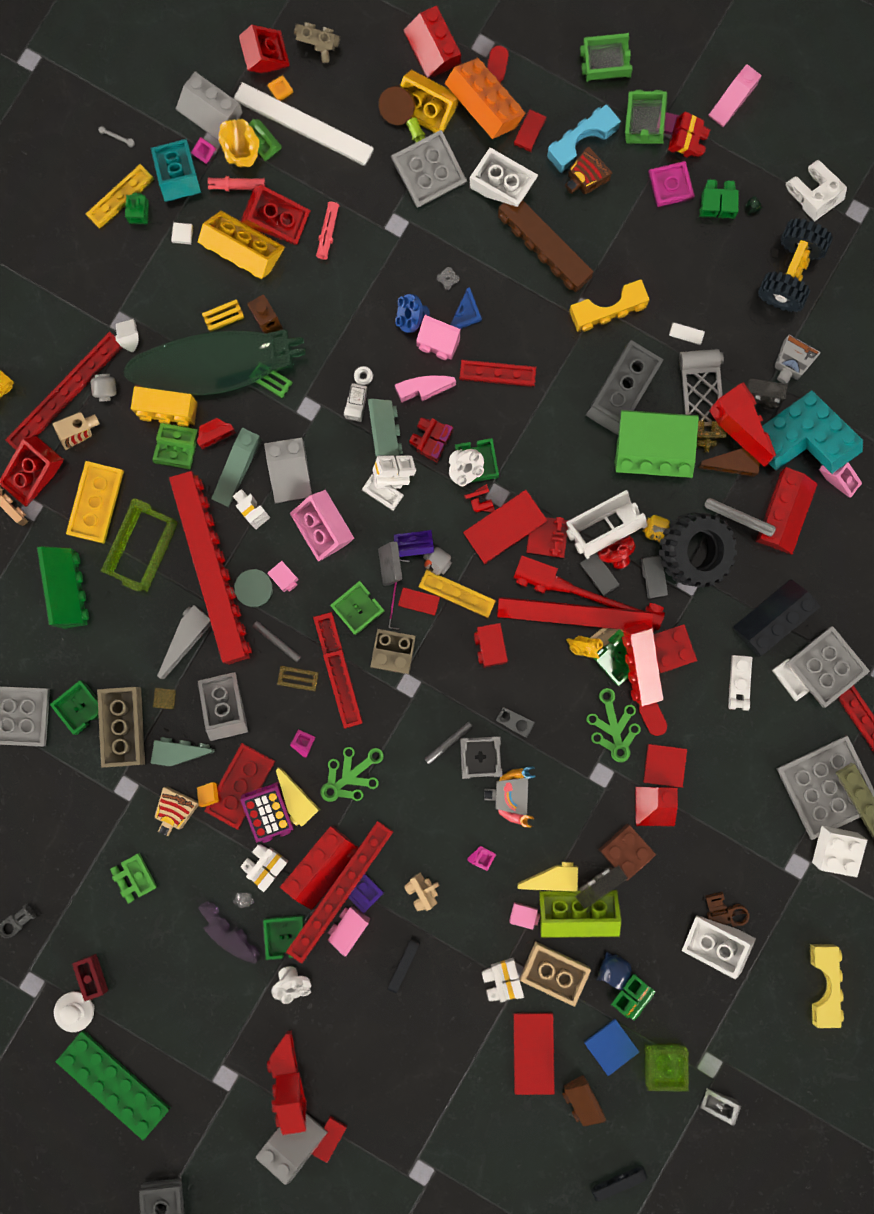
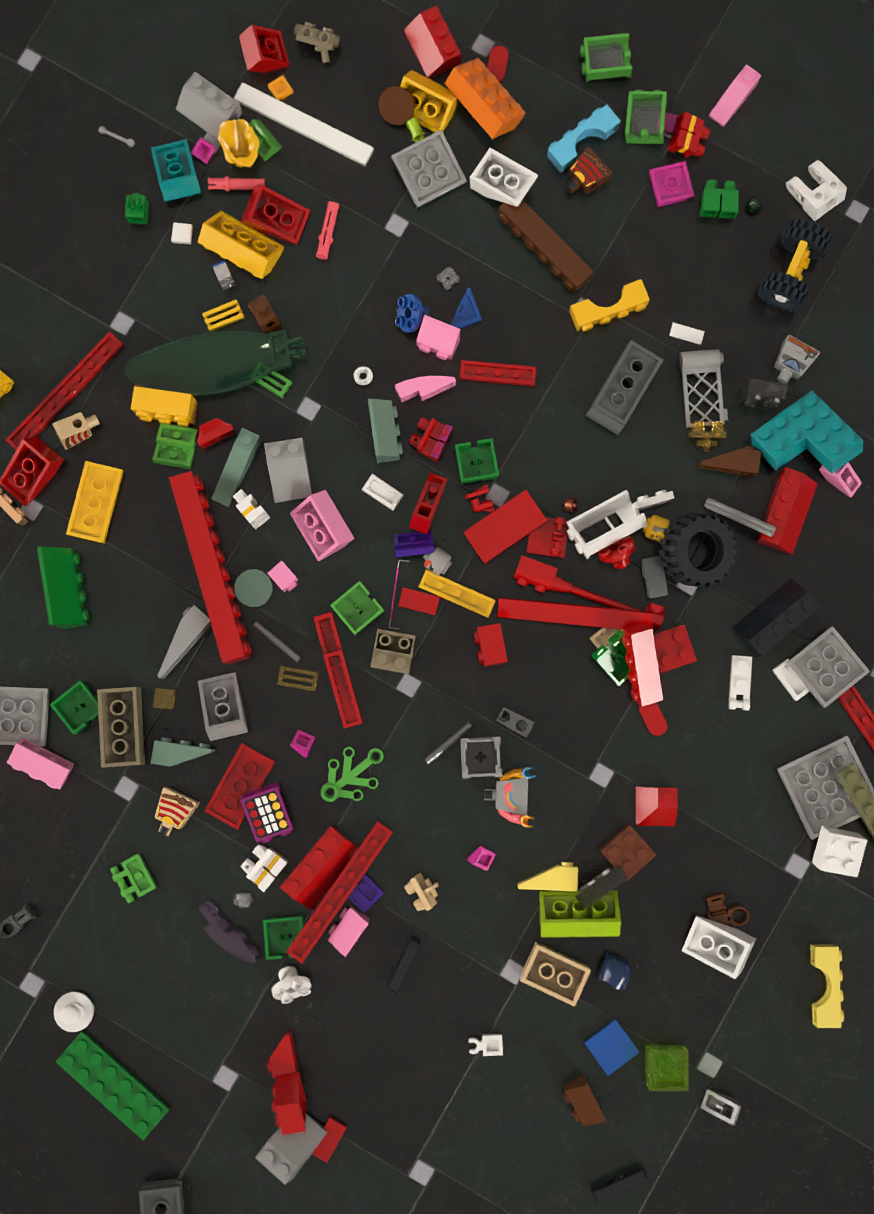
dark red brick [72,954,109,1002] -> none
yellow tile [86,164,154,229] -> none
light grey head [91,374,116,401] -> none
clear neon green piece [101,499,178,592] -> none
white tile [115,319,139,352] -> none
light orange tile [197,782,219,807] -> none
light yellow slope [276,767,320,827] -> none
white leg [344,383,367,422] -> none
white hips [372,456,416,489] -> none
flat silver tile [378,541,402,586] -> none
white plate [449,449,484,486] -> none
white hips [482,958,524,1002] -> none
bright pink brick [509,902,540,929] -> none
red tile [514,109,546,152] -> none
red tile [514,1013,554,1095] -> none
yellow hinge [566,636,603,659] -> none
dark grey slope [580,553,620,596] -> none
bright green plant [586,688,641,762] -> none
green hips [611,974,655,1021] -> none
bright green slope [615,410,699,478] -> none
red tile [643,744,687,788] -> none
red wedge [709,382,776,466] -> none
none -> bright pink brick [7,737,74,790]
none -> flat silver piece [213,261,235,290]
none -> red slope [409,473,448,534]
none -> white plate [469,1033,503,1056]
none -> copper hinge [563,497,578,513]
none -> white plate [635,490,674,511]

